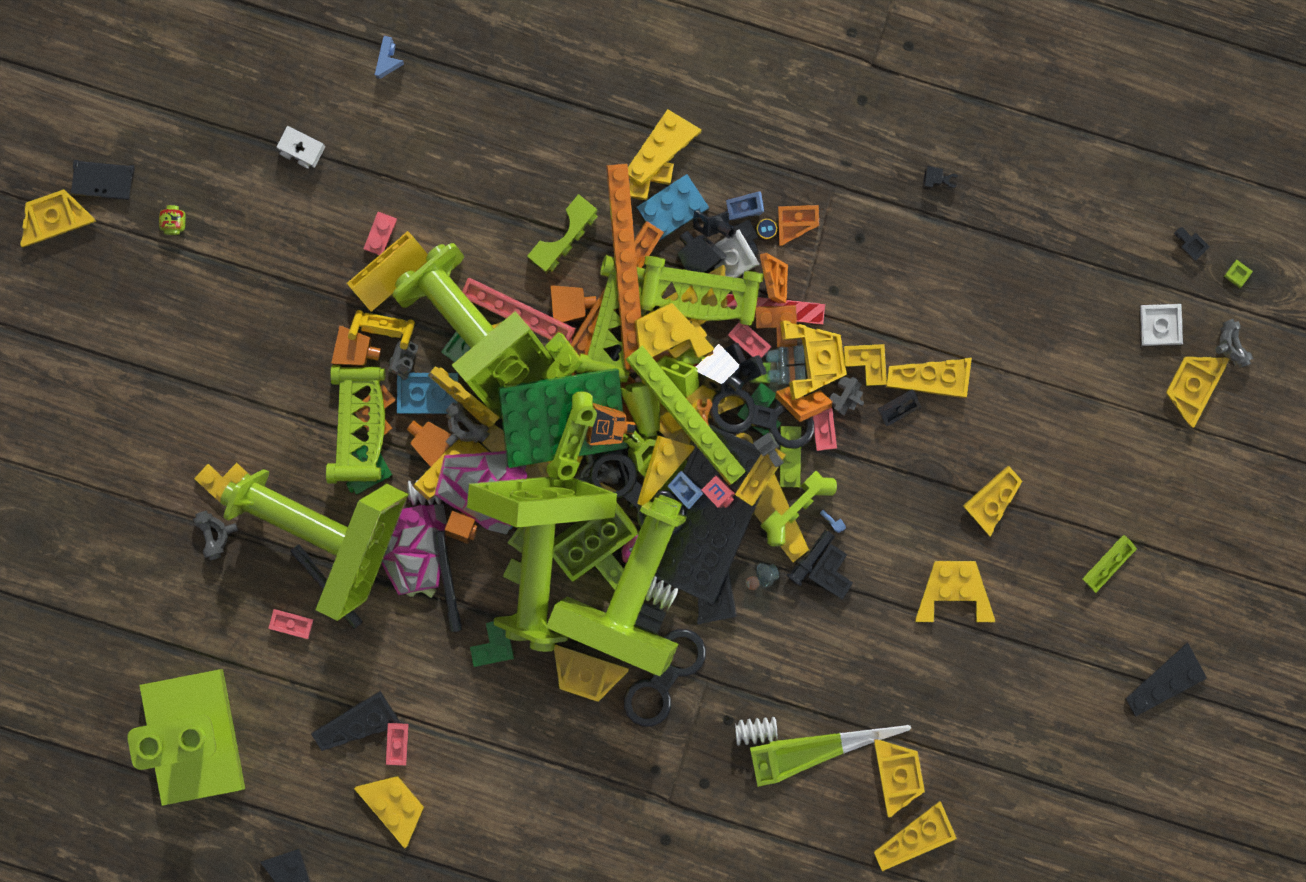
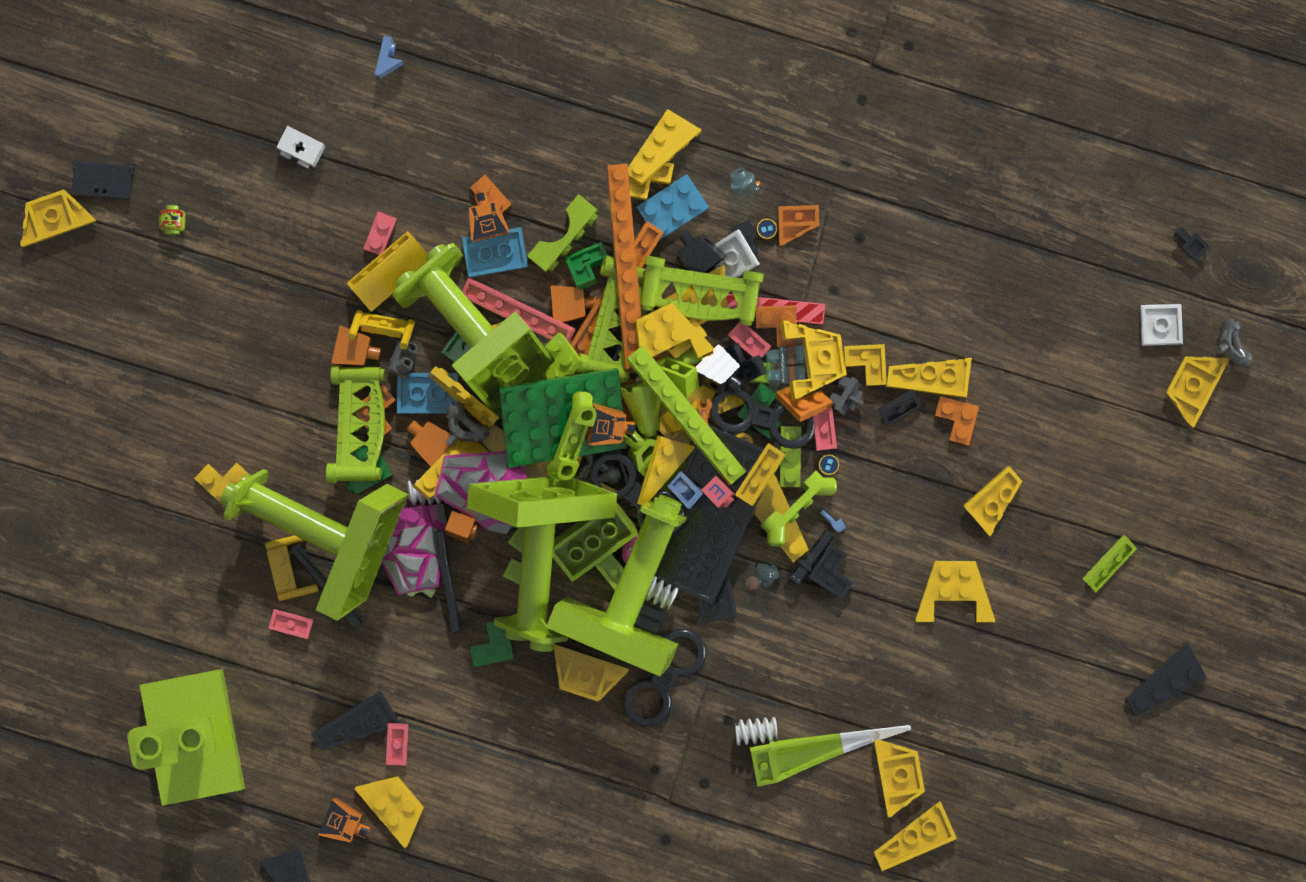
dark grey piece [192,511,238,561] -> none
black bracket [693,210,736,239] -> none
medium blue slope [726,192,764,220] -> none
dark grey piece [753,433,784,467] -> none
orange wing [760,253,788,304] -> none
black piece [922,166,958,189] -> none
lime tile [1224,260,1253,288] -> none
none -> yellow plate [265,535,319,601]
none -> torso [318,798,370,842]
none -> dark azure plate [462,227,528,278]
none -> torso [469,192,510,243]
none -> orange plate [470,175,512,214]
none -> green plate [565,242,608,291]
none -> clear light blue animal [730,167,760,196]
none -> dark blue tile [819,455,839,475]
none -> orange plate [935,396,979,446]

